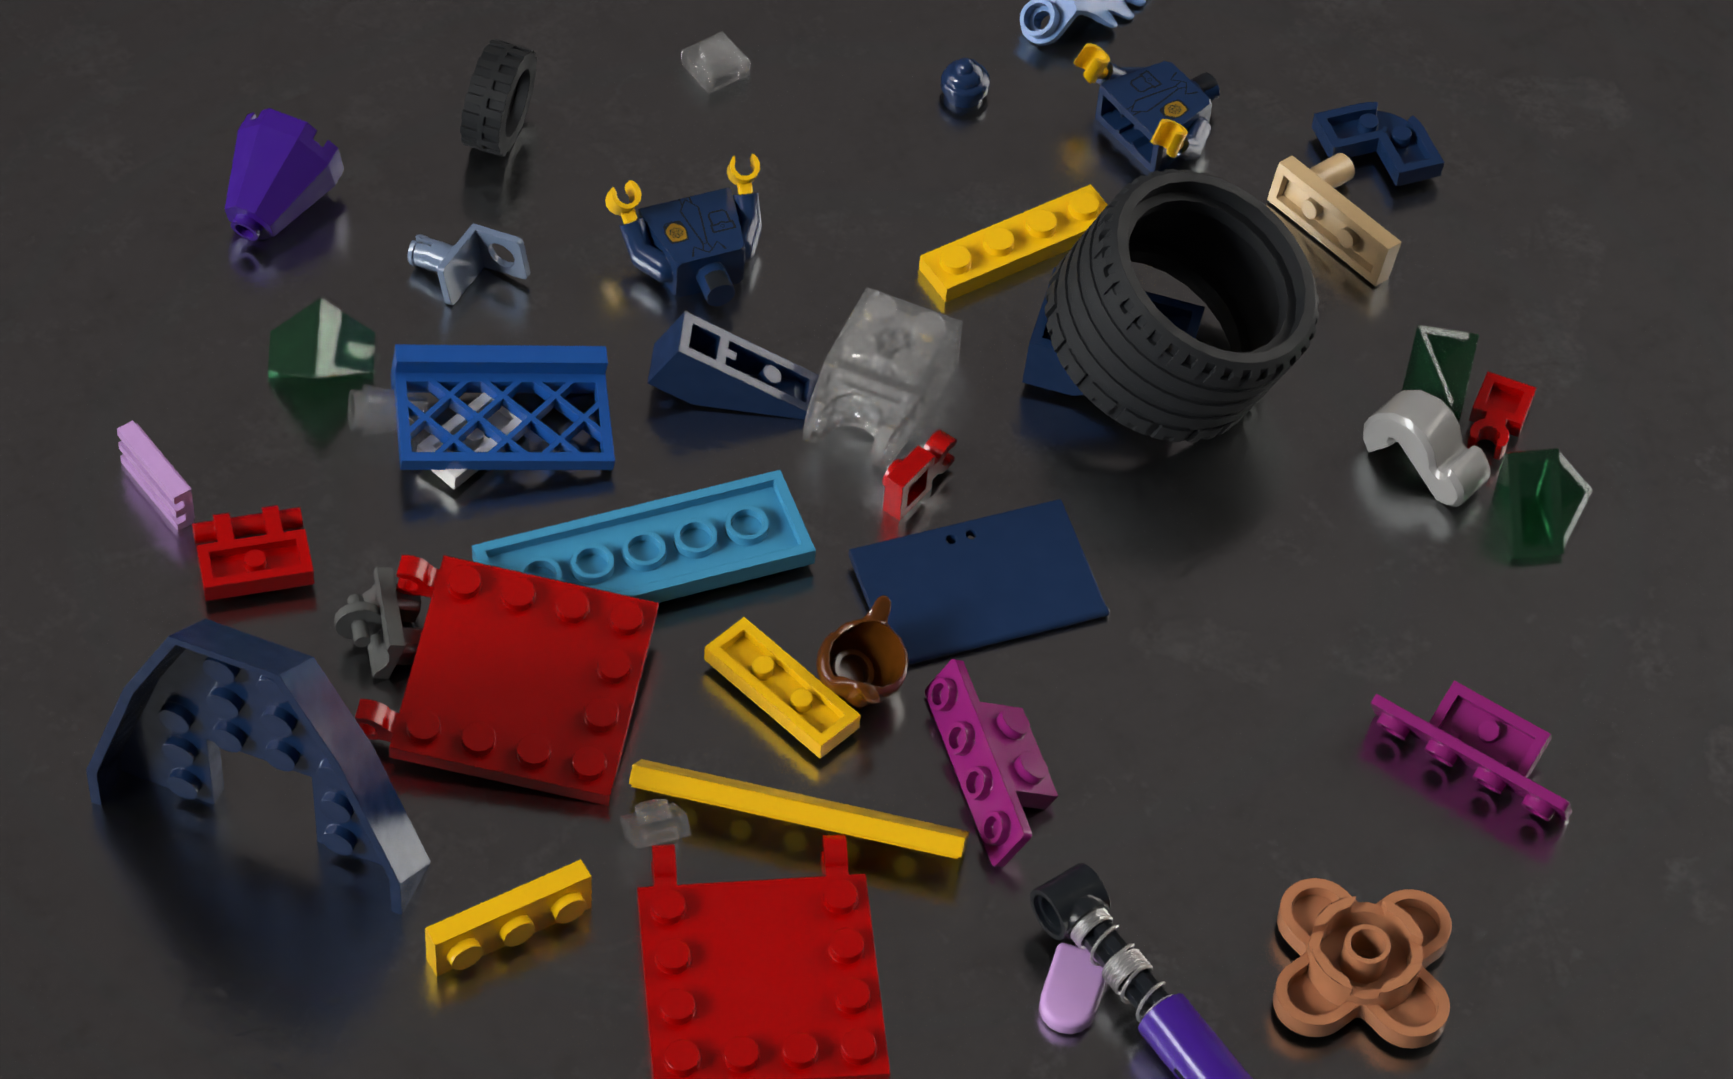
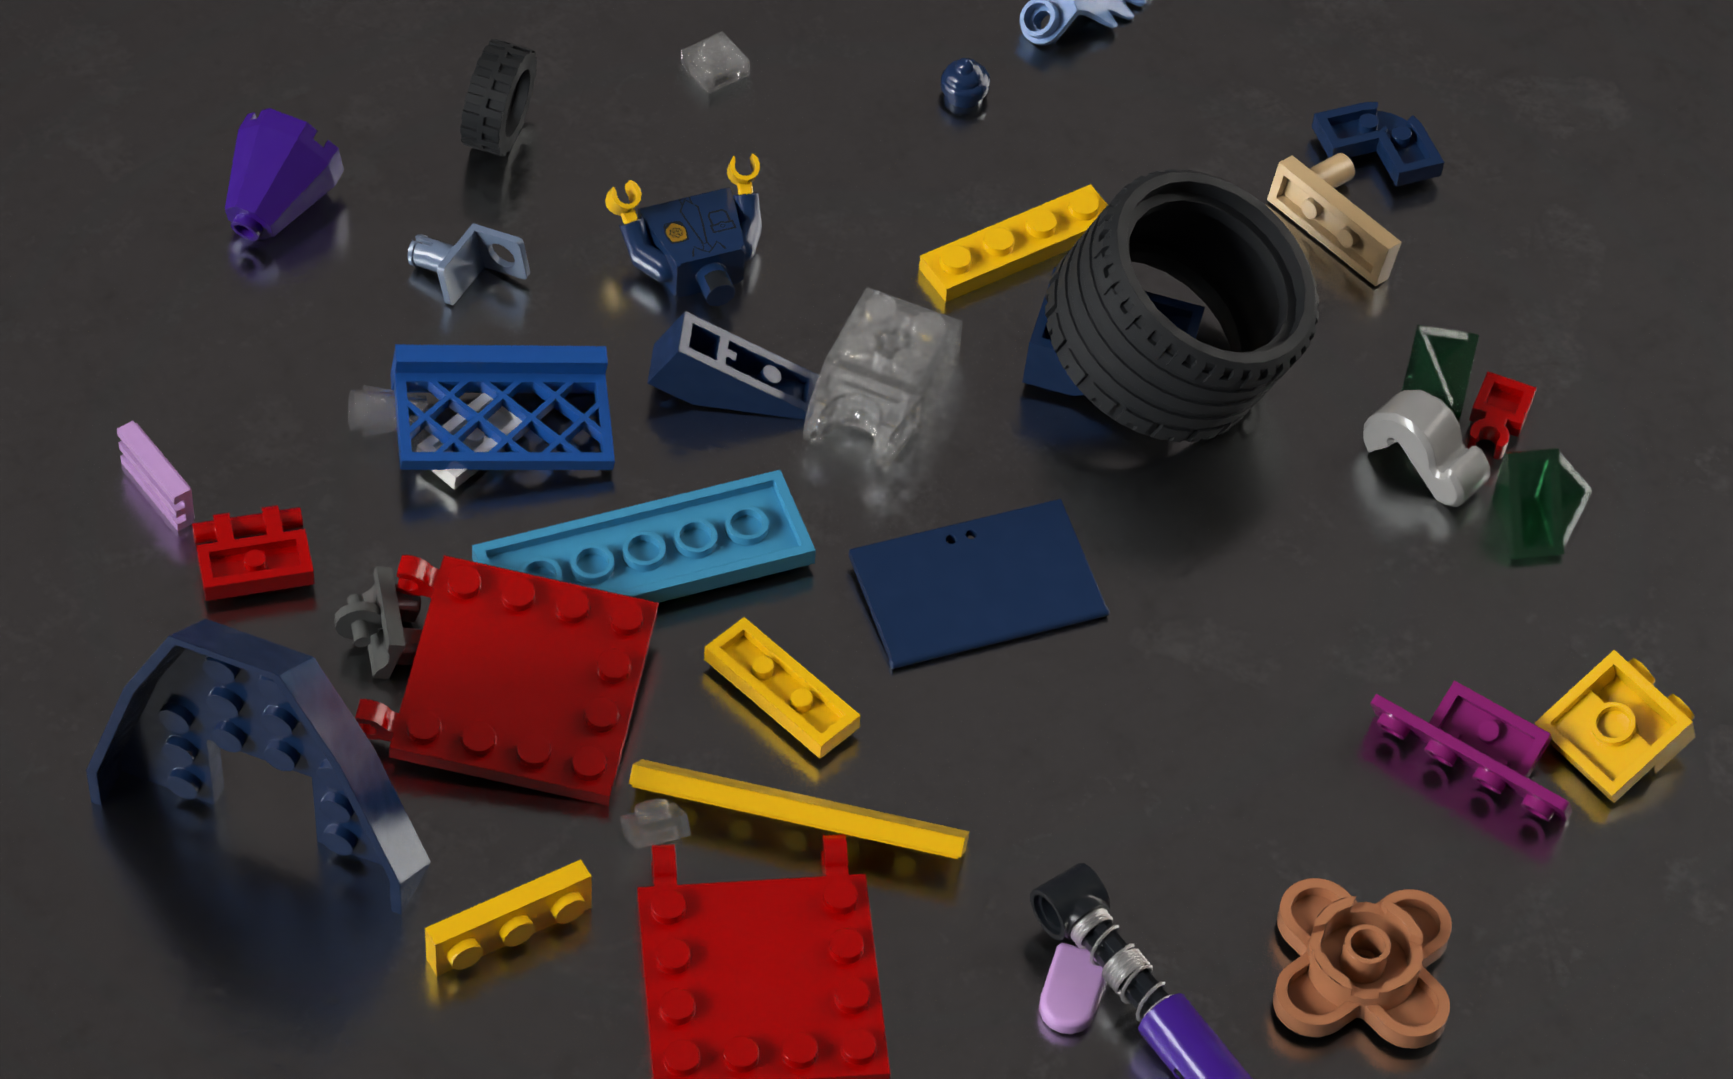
clear green slope [268,298,376,379] -> none
reddish brown hair [816,595,909,709] -> none
red plate [882,429,957,521] -> none
magenta bracket [925,659,1058,867] -> none
dark blue torso [1073,43,1220,172] -> none
none -> yellow plate [1534,650,1695,803]

